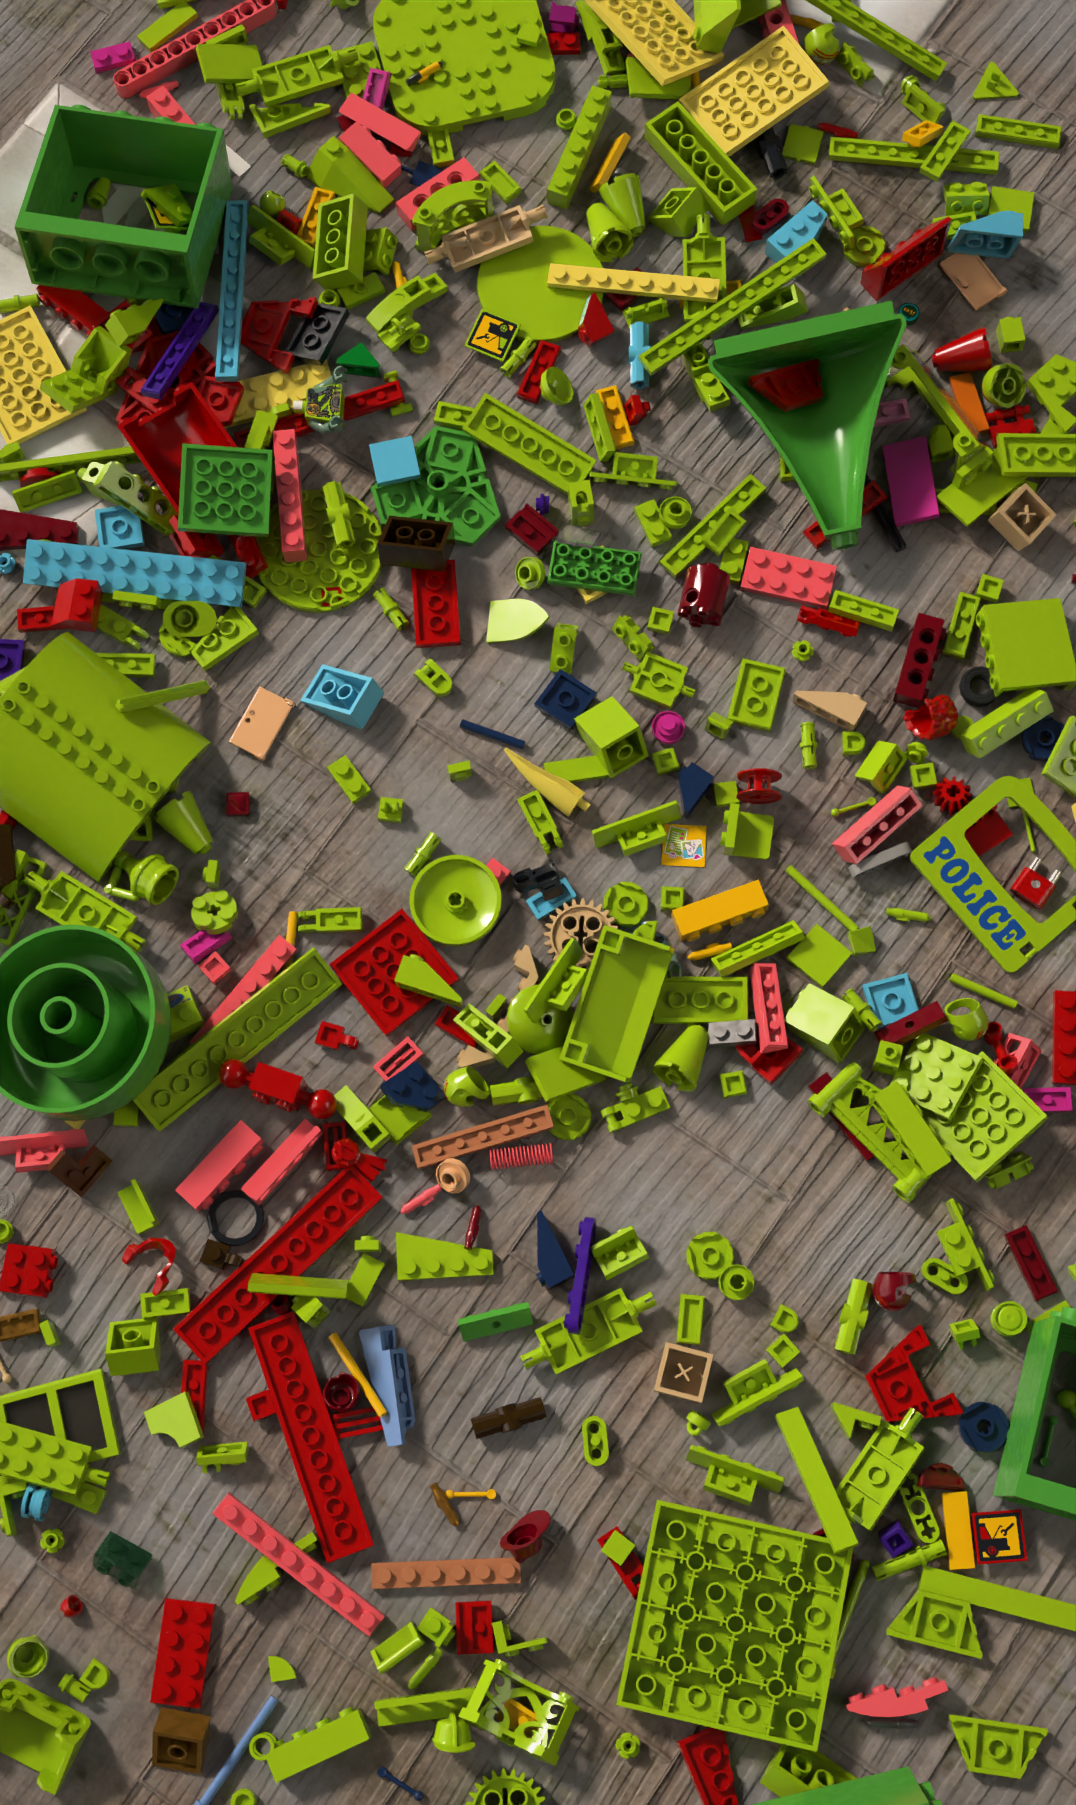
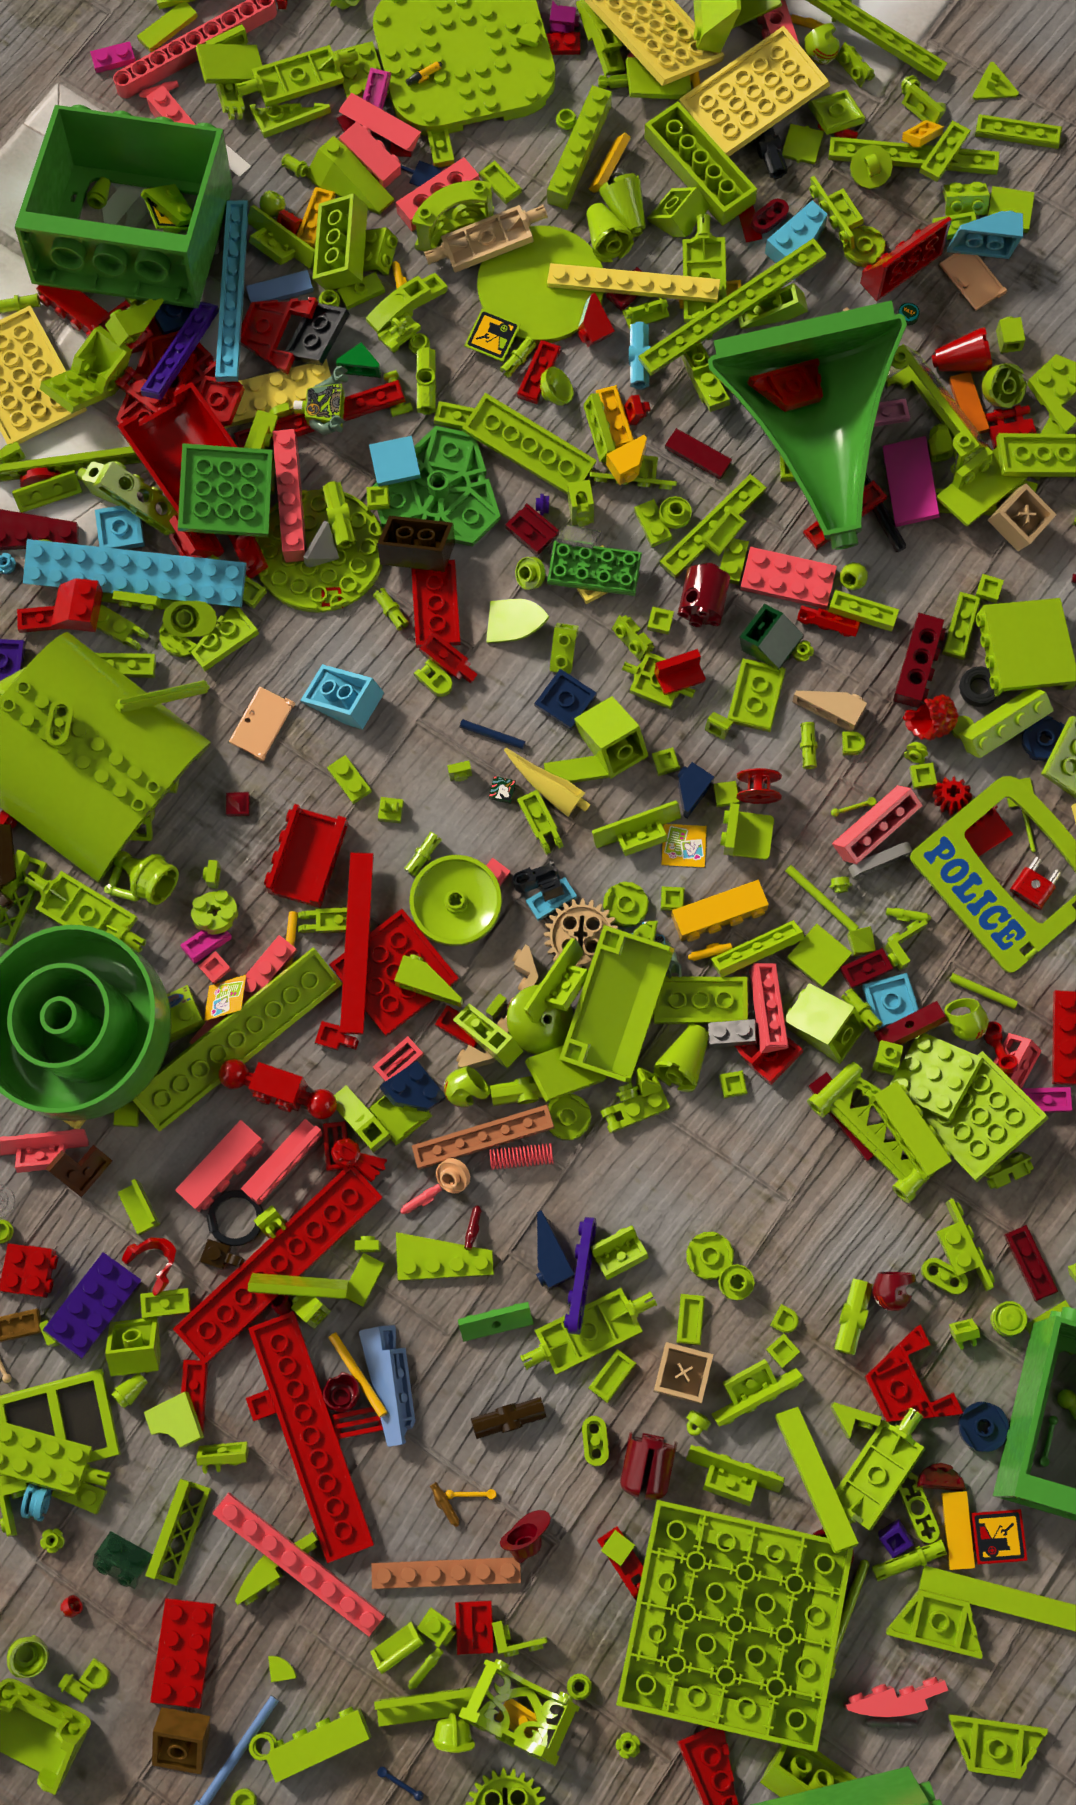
lime cone [153,791,213,856] -> none
dark pink plate [652,711,685,745] -> none
lime panel [855,741,908,794] -> none
none -> dark purple plate [43,1252,141,1359]
none -> lime plate [45,700,74,747]
none -> lime cone [111,1373,148,1409]
none -> lime fence [145,1479,211,1585]
none -> sticker [204,975,246,1021]
none -> medium blue tile [246,270,314,303]
none -> lime tile [253,1205,287,1238]
none -> red panel [264,804,349,908]
none -> light grey slope [303,520,339,568]
none -> red tile [340,853,374,1035]
none -> lime tile [366,485,390,510]
none -> lime piece [416,347,437,415]
none -> red hinge [419,632,478,683]
none -> tile [489,776,516,804]
none -> lime plate [567,1673,592,1700]
none -> lime tile [588,1349,637,1403]
none -> yellow slope [606,434,647,485]
none -> dark red cylinder [620,1432,678,1500]
none -> lime slope [636,1067,662,1097]
none -> red panel [654,649,706,695]
none -> dark red tile [665,428,732,480]
none -> dark green slope [739,603,804,670]
none -> lime tile [808,89,865,135]
none -> lime plate [829,877,852,893]
none -> lime piece [840,562,868,591]
none -> dark red plate [840,948,893,988]
none -> lime tile [850,145,893,190]
none -> lime bracket [884,919,928,971]

